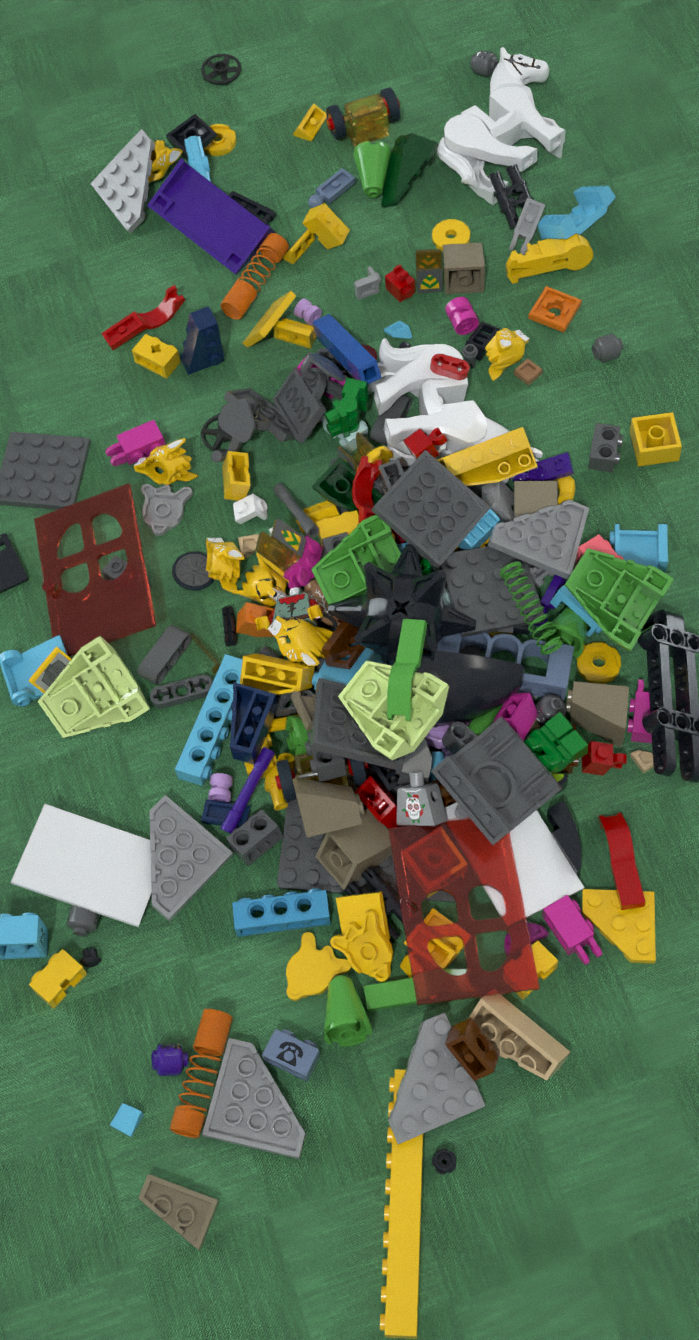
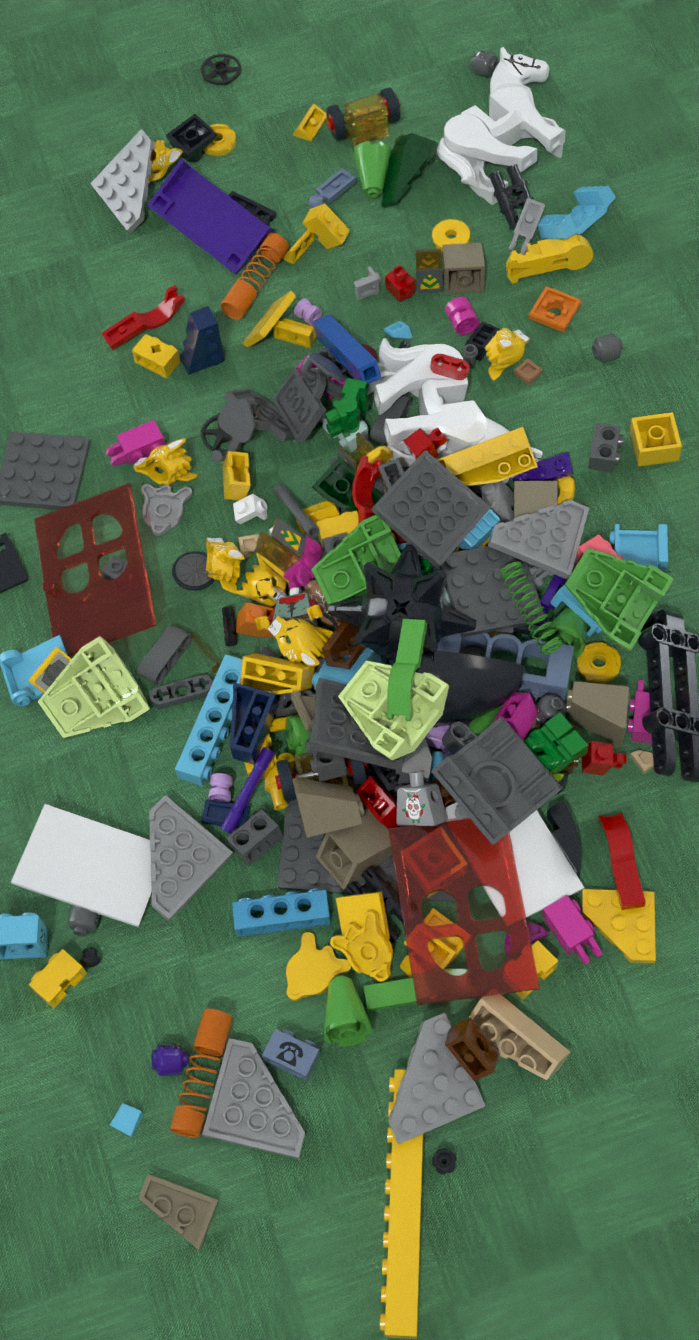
medium azure piece [184,136,211,182] -> none

